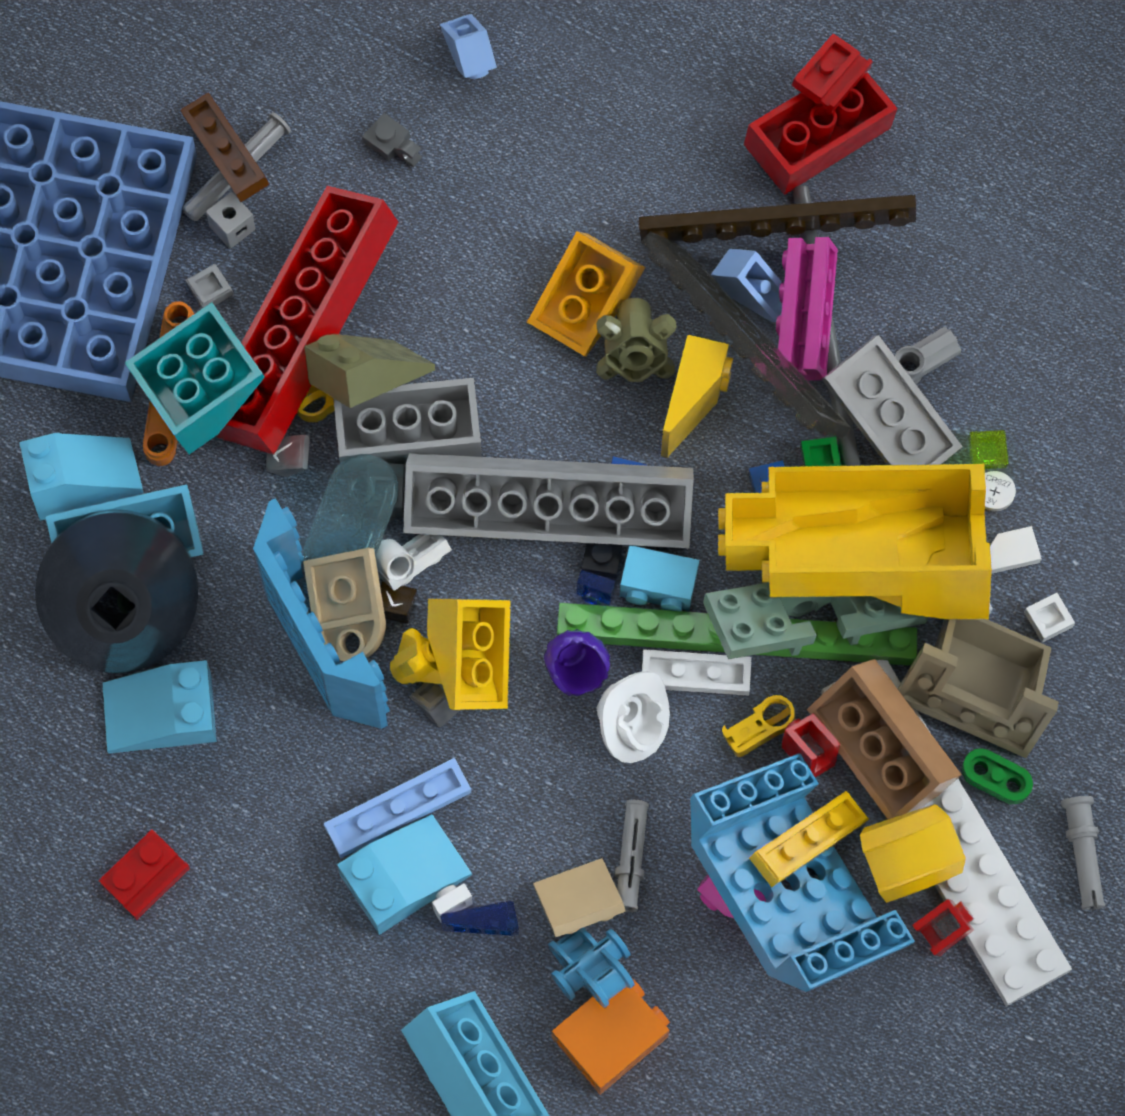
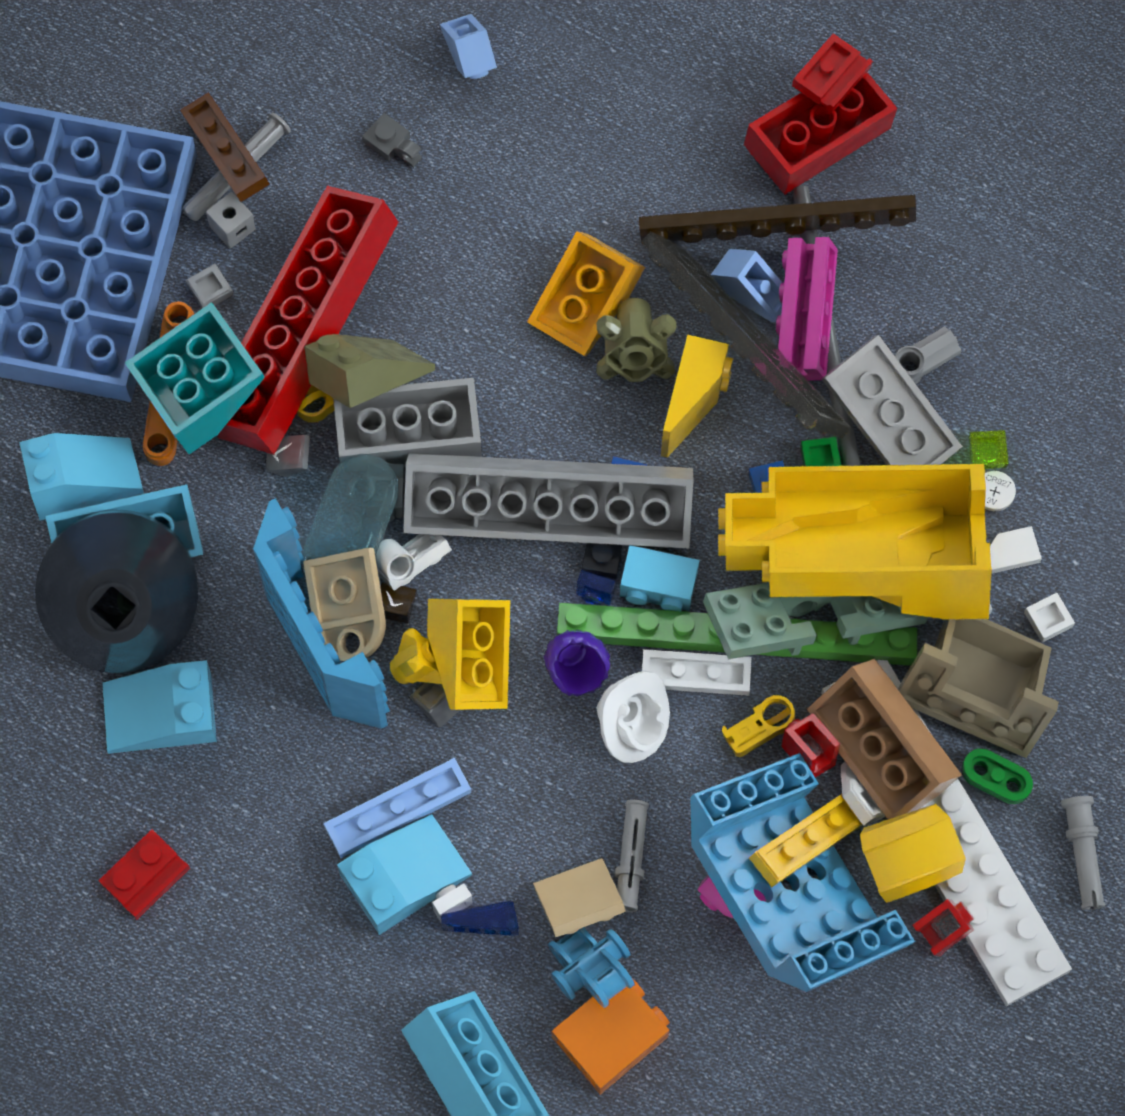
none -> white tile [841,762,885,826]

